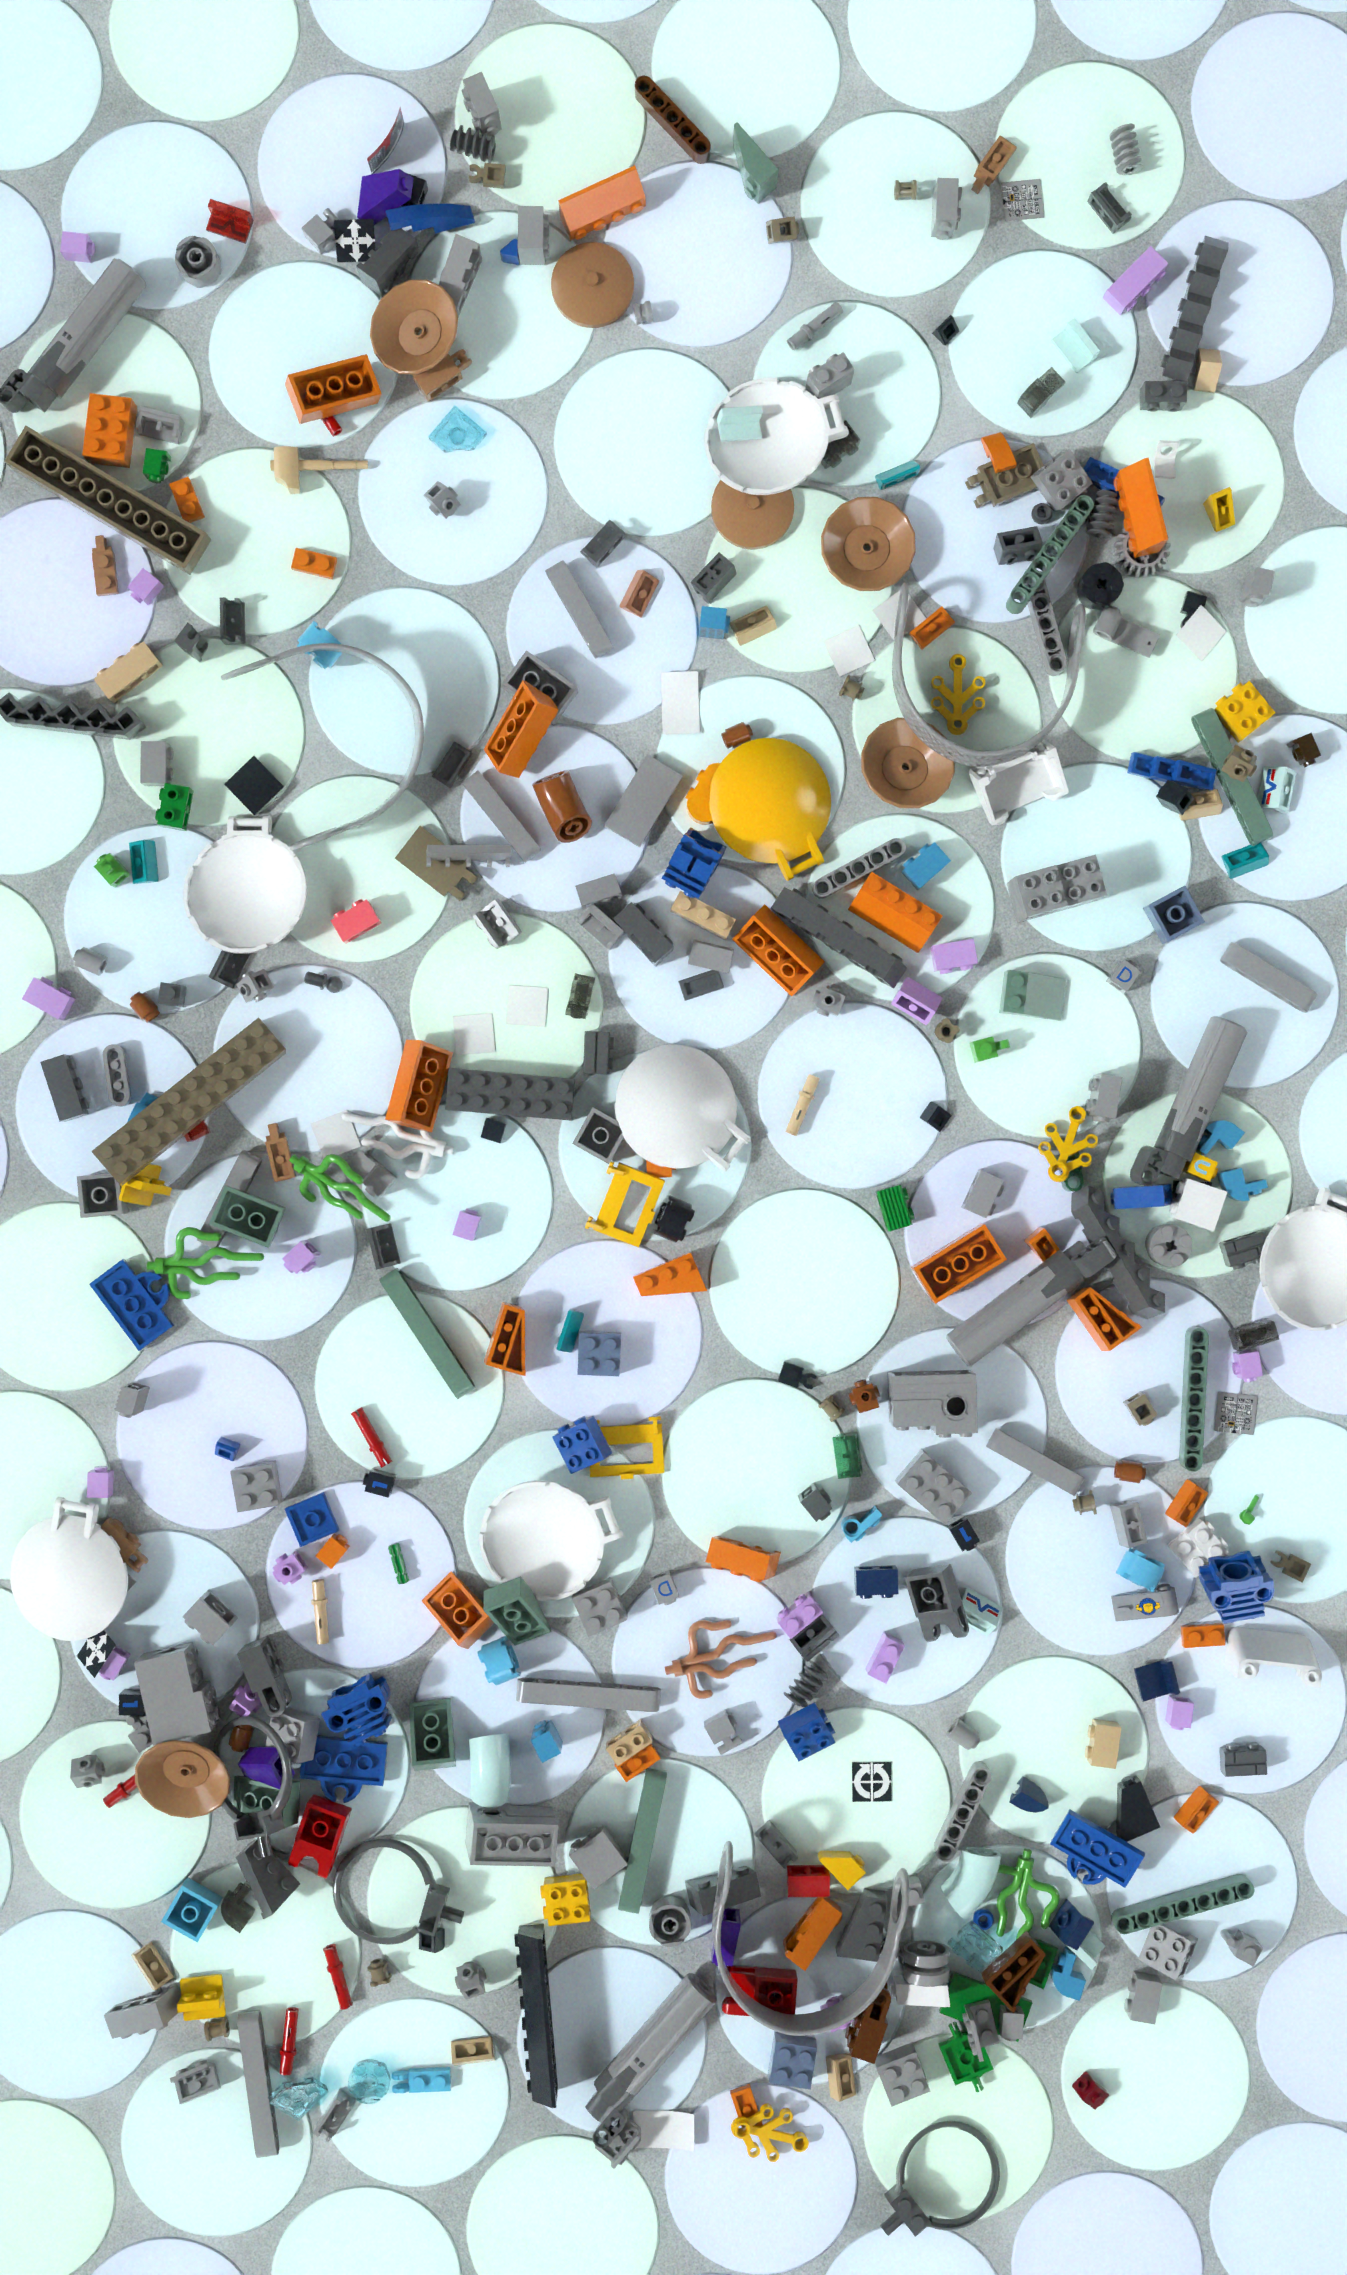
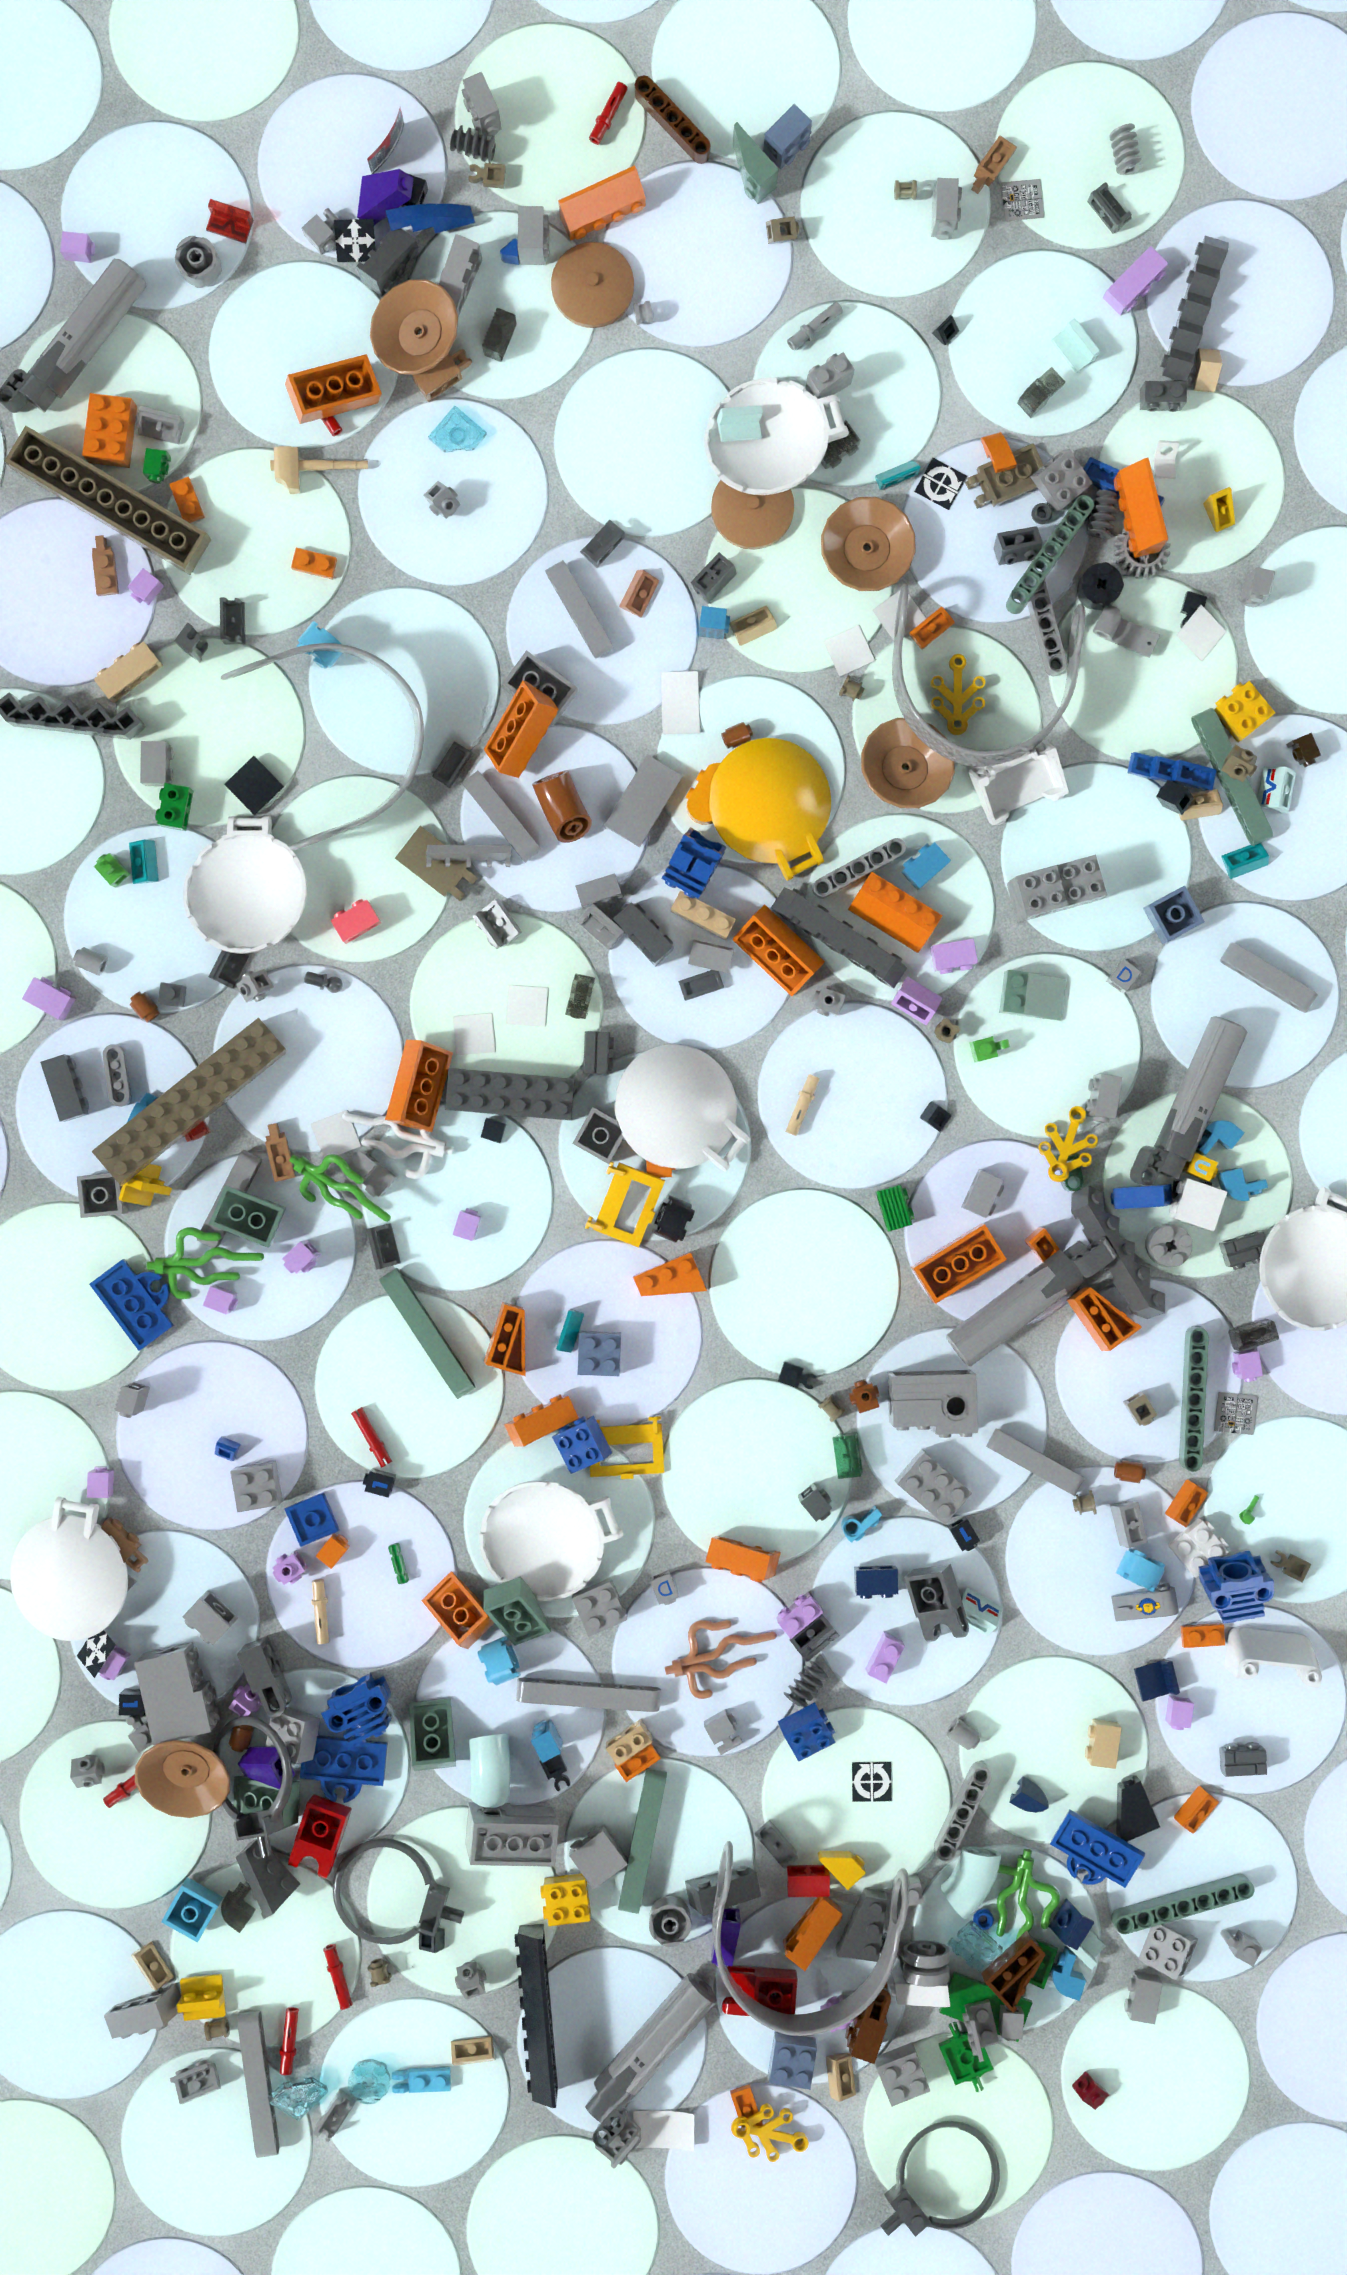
none -> lavender brick [203,1285,238,1314]
none -> clear smoke brick [481,308,517,362]
none -> orange wedge [504,1394,579,1447]
none -> black plate [539,1754,570,1791]
none -> red pin [589,82,628,145]
none -> sand blue brick [763,103,812,170]
none -> sticker [914,458,967,510]

